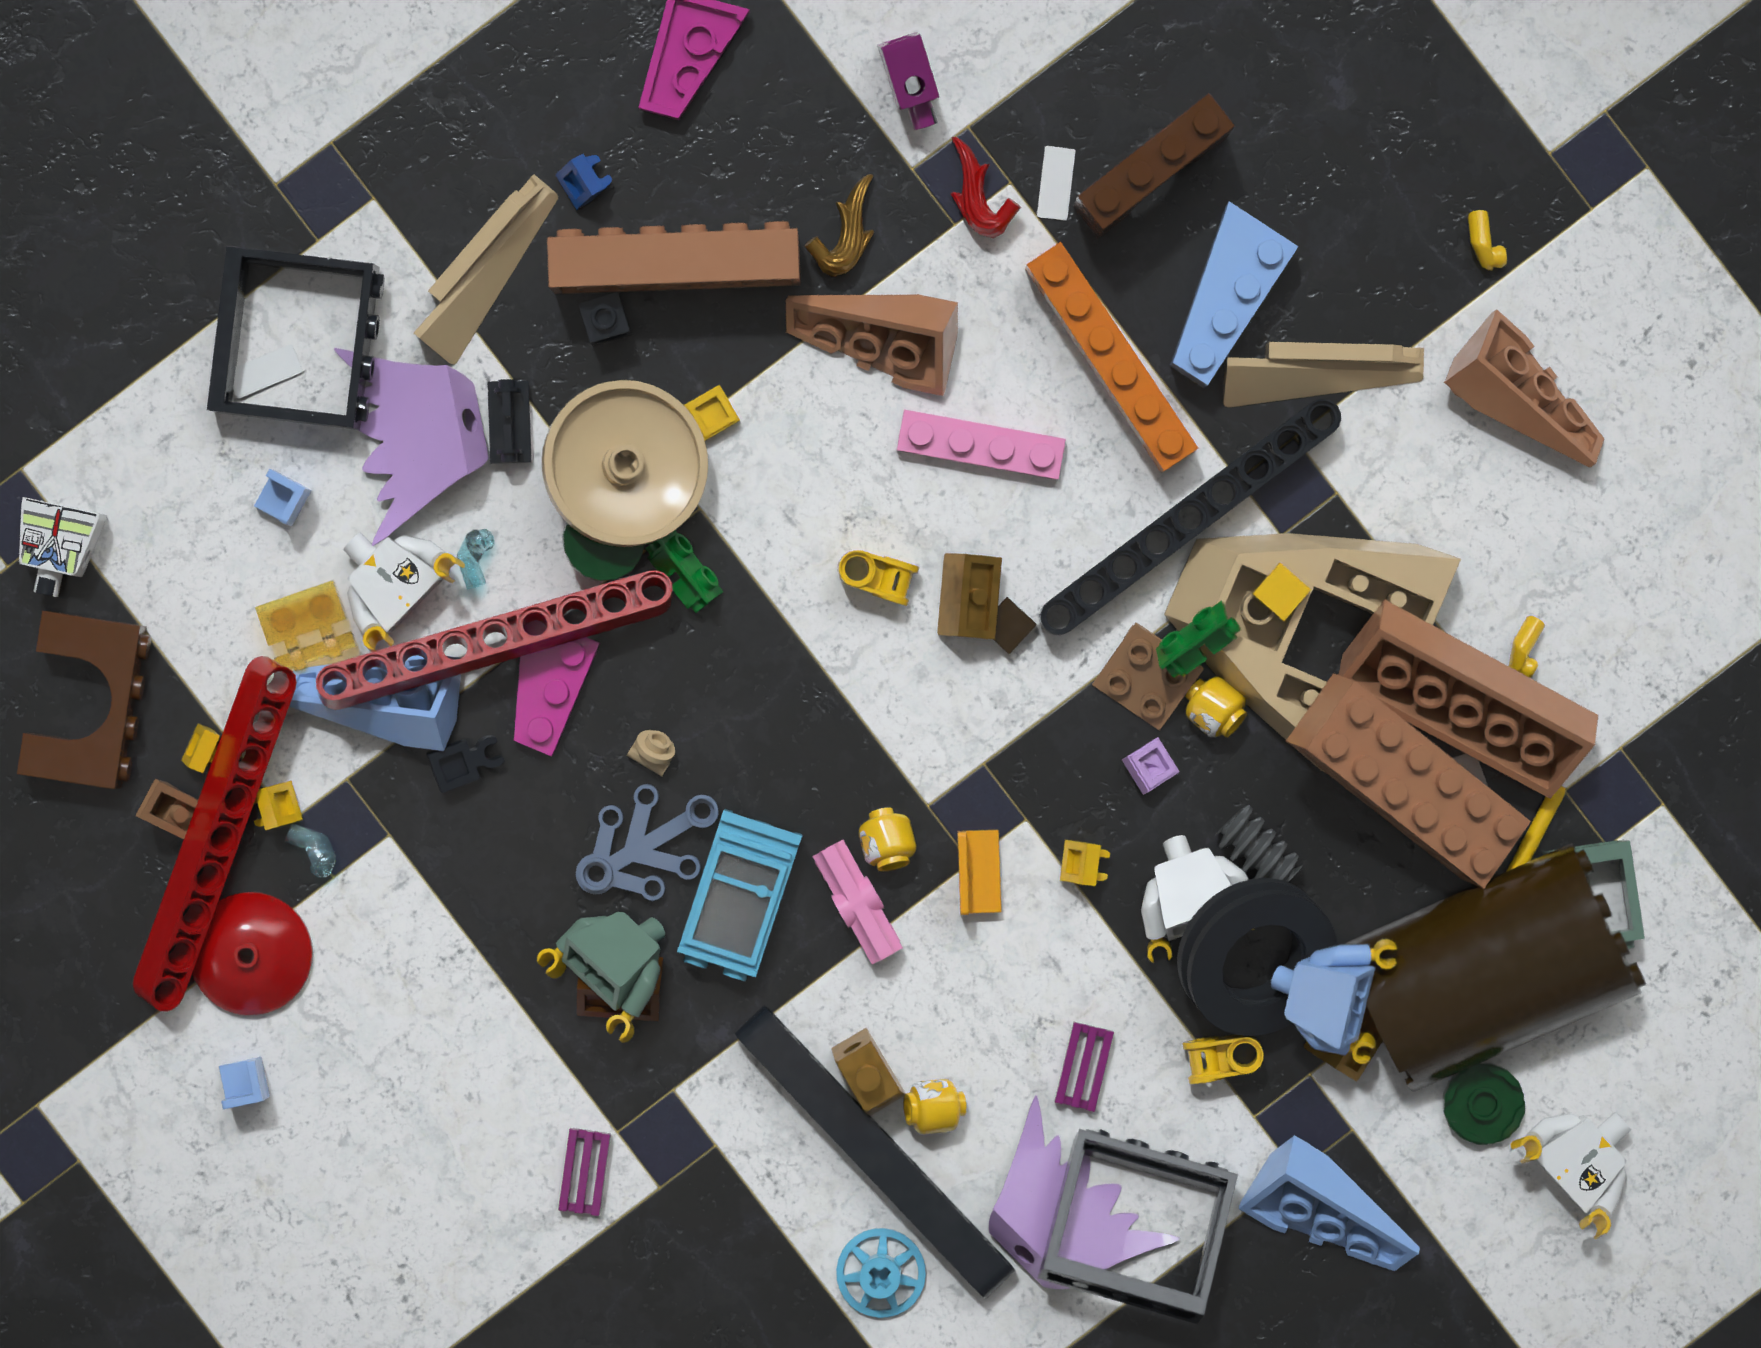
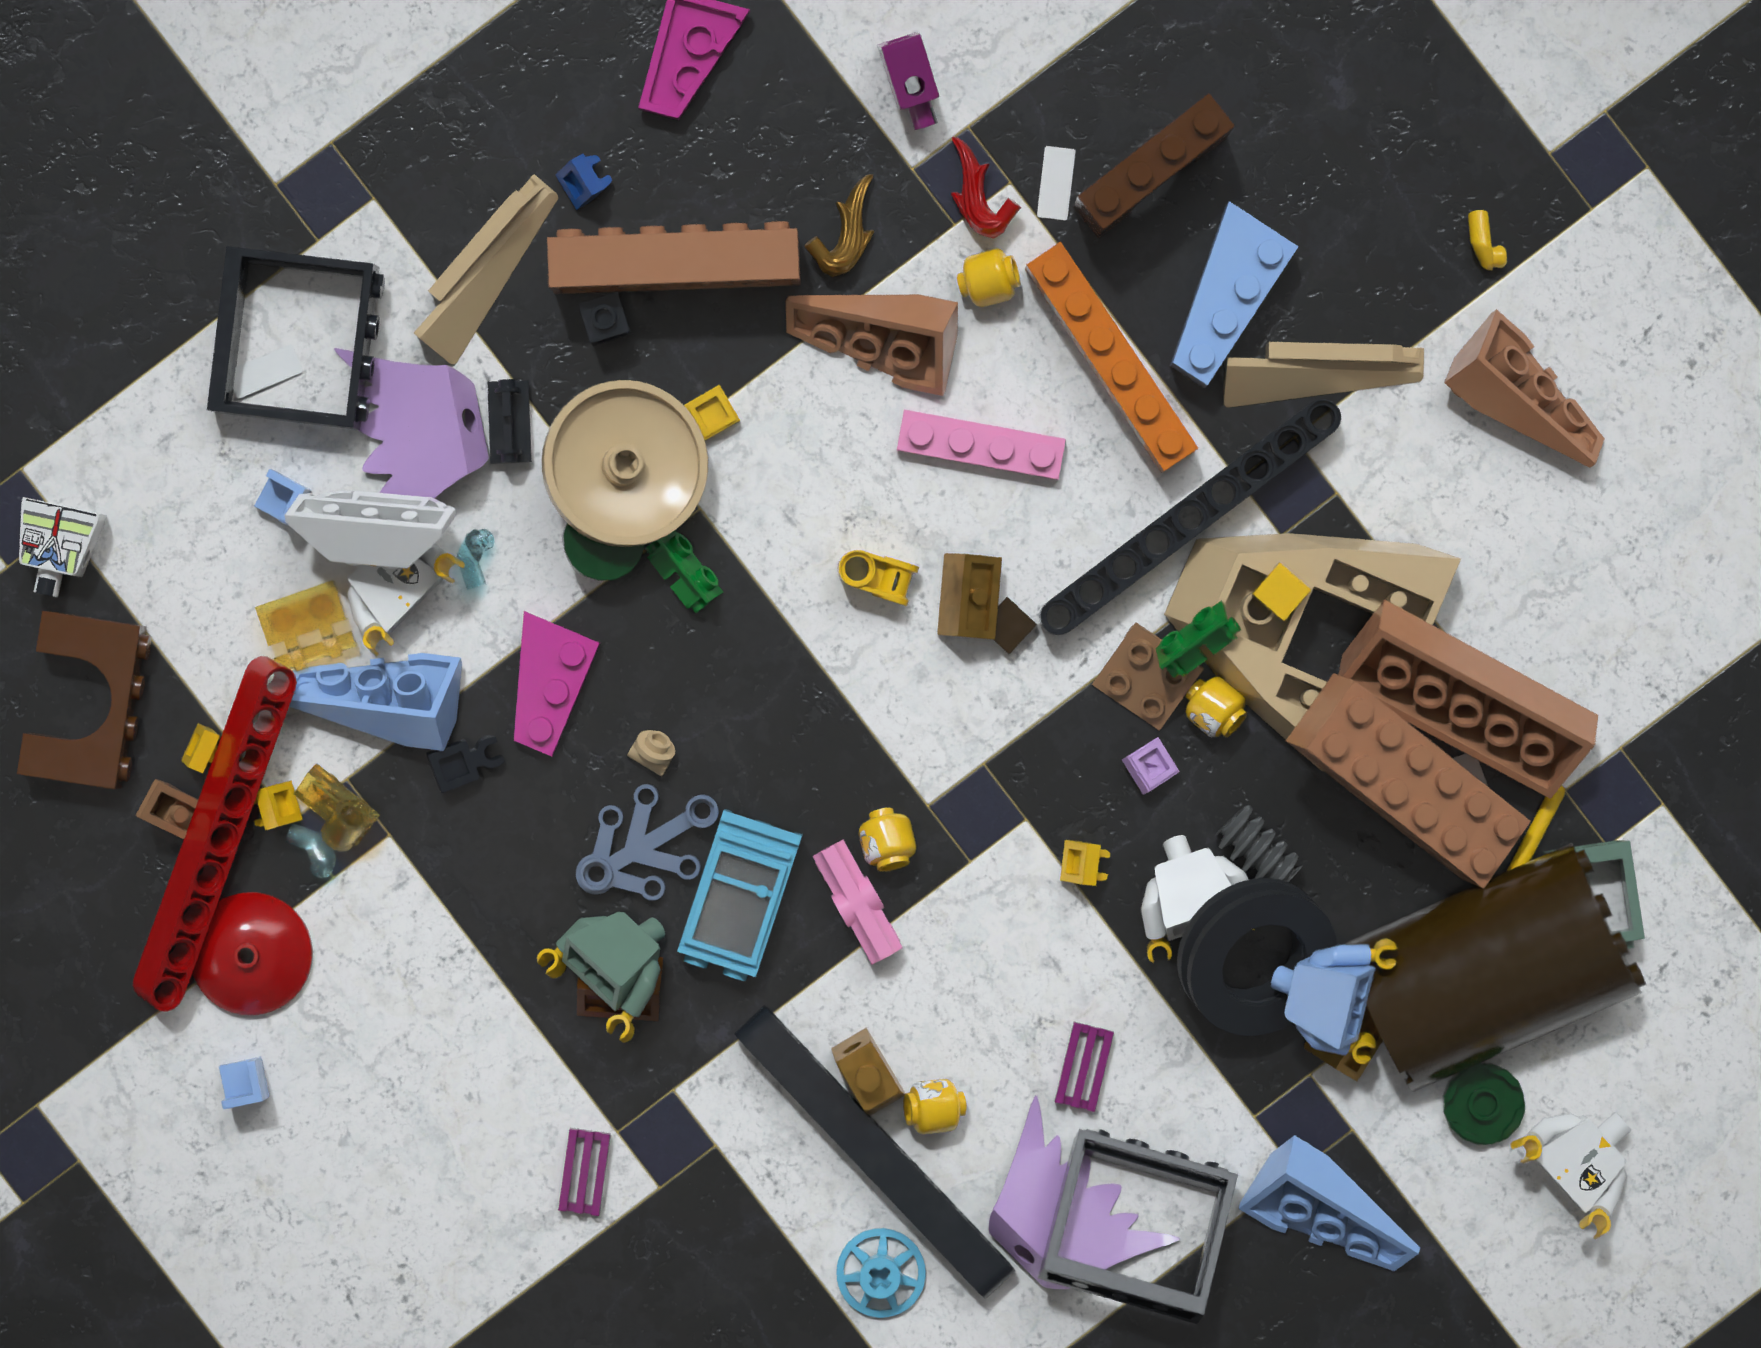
beam [316,570,672,710] -> none
light orange panel [957,829,1001,915] -> none
yellow piece [1182,1035,1264,1084] -> none
yellow arm [1509,616,1545,678] -> none
none -> white wedge [284,491,456,570]
none -> clear yellow plate [293,763,380,851]
none -> yellow head [957,249,1021,307]

